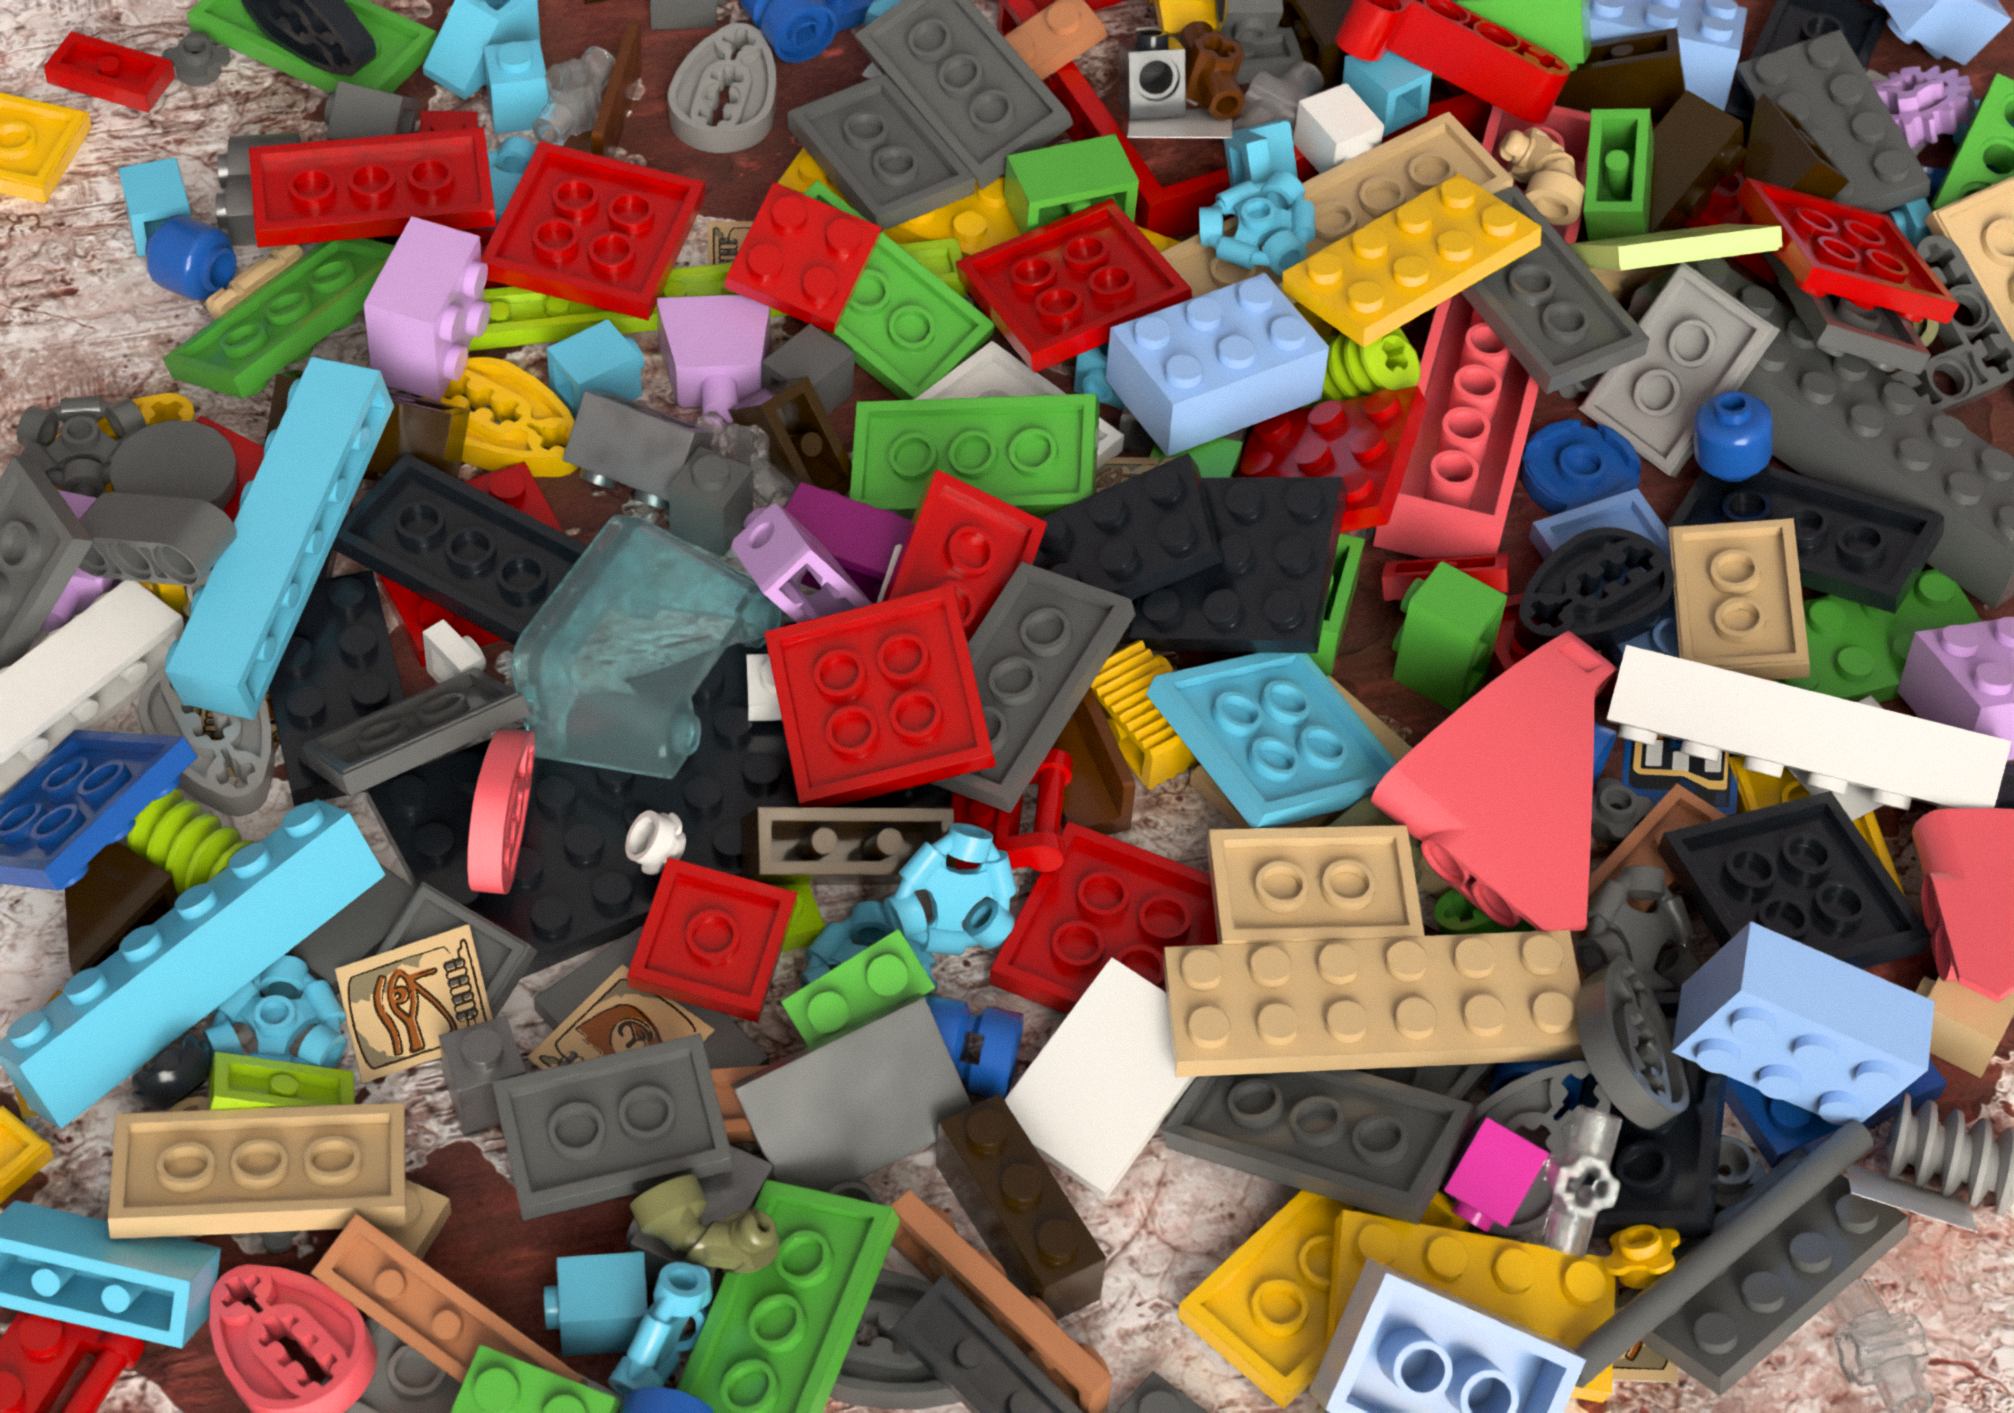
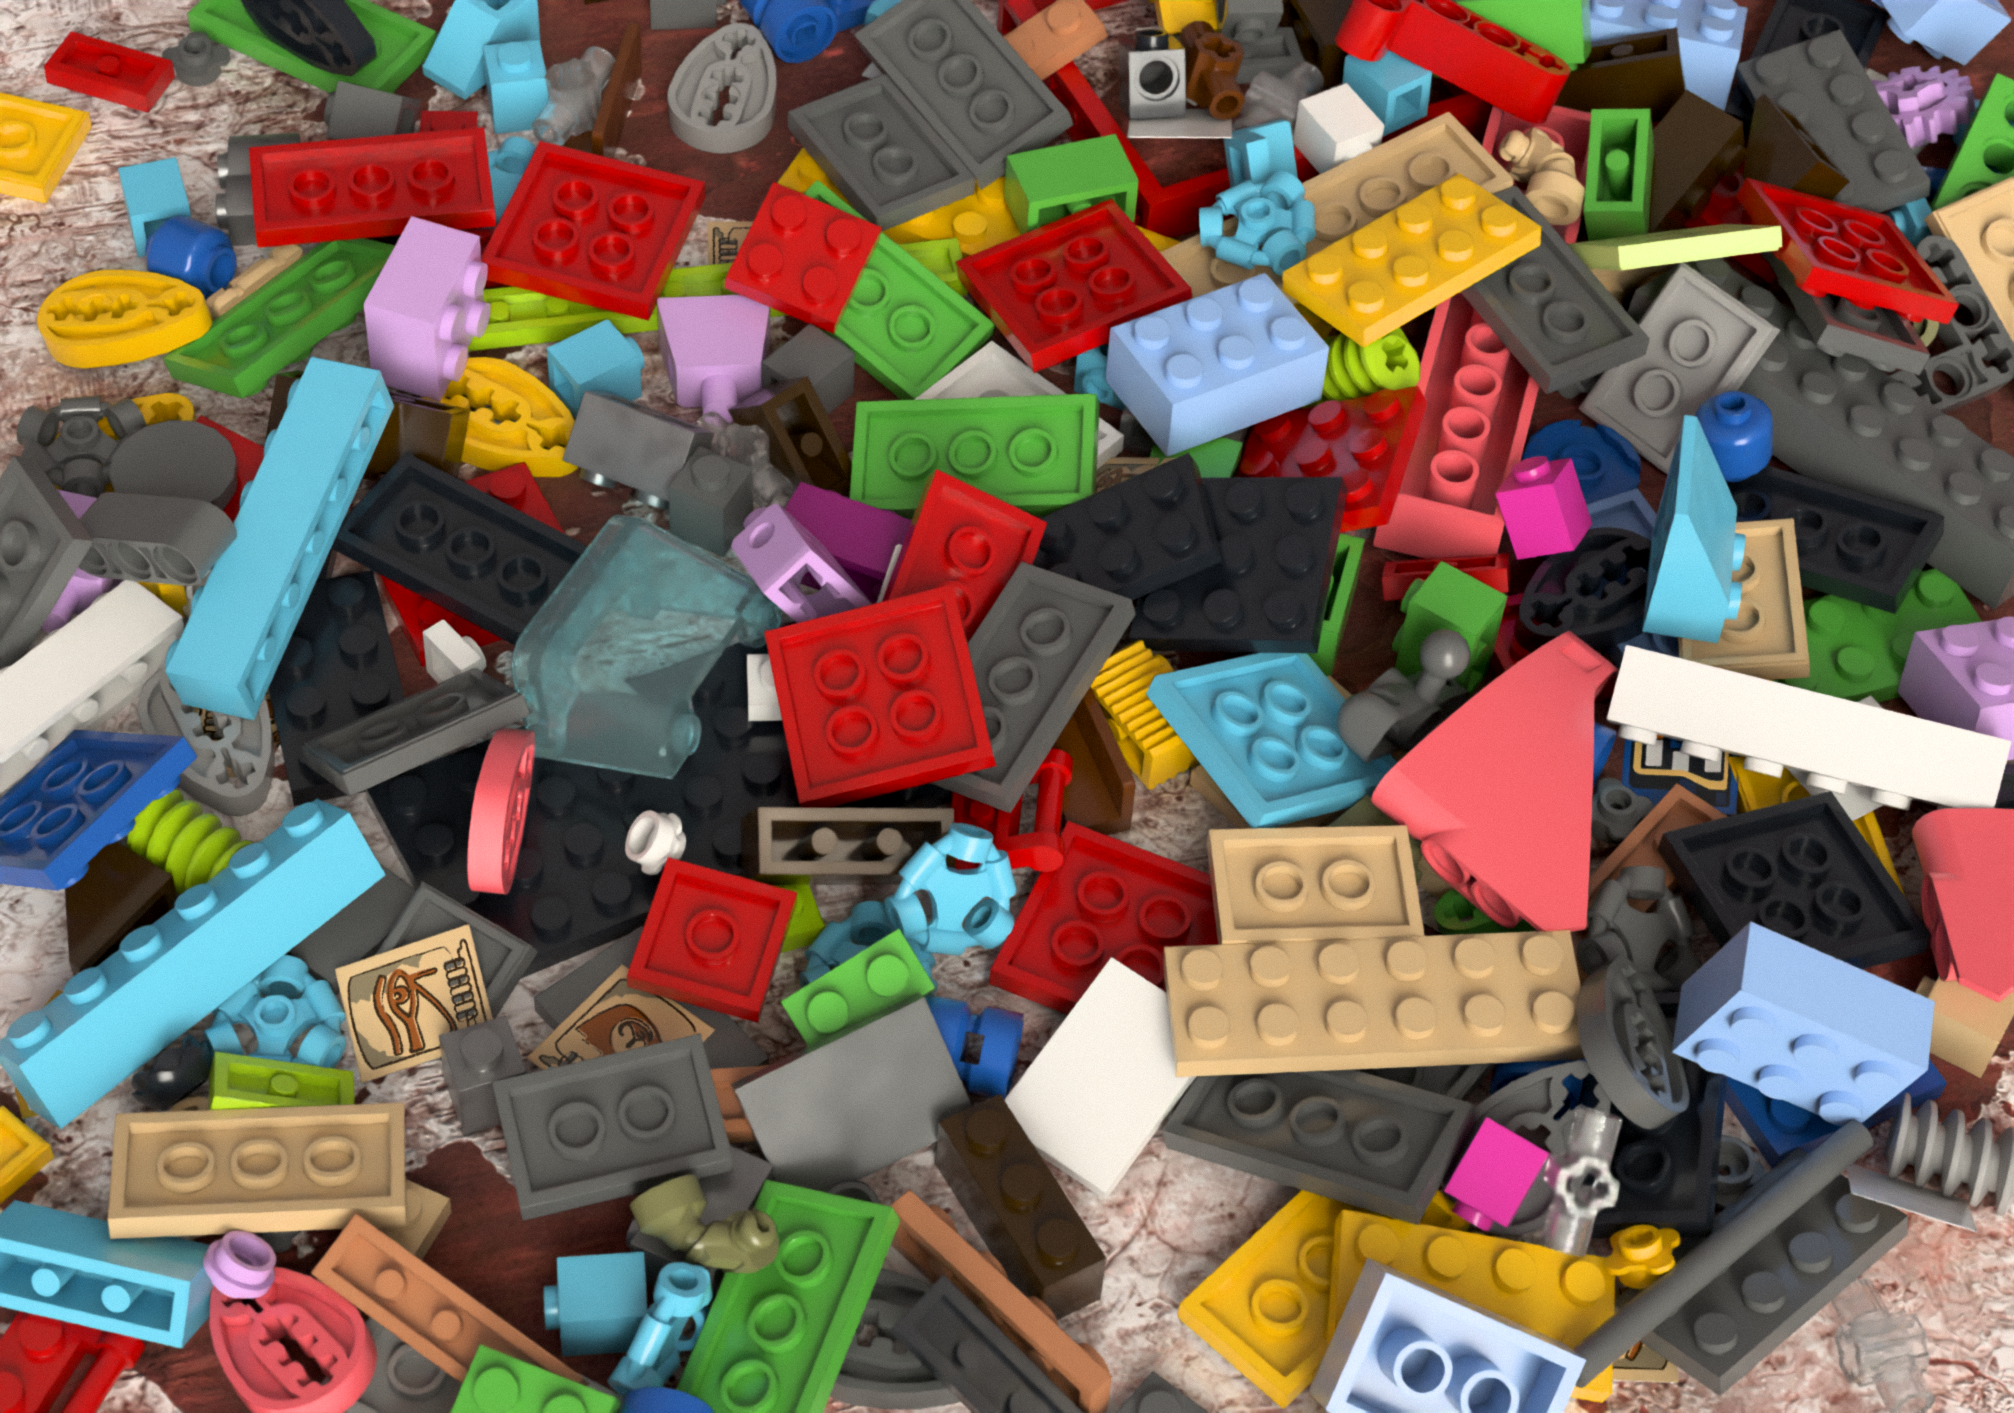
none -> yellow piece [37,270,213,368]
none -> lavender plate [203,1231,276,1298]
none -> dark grey piece [1337,629,1471,763]
none -> dark pink brick [1495,456,1592,560]
none -> medium azure slope [1642,415,1746,643]

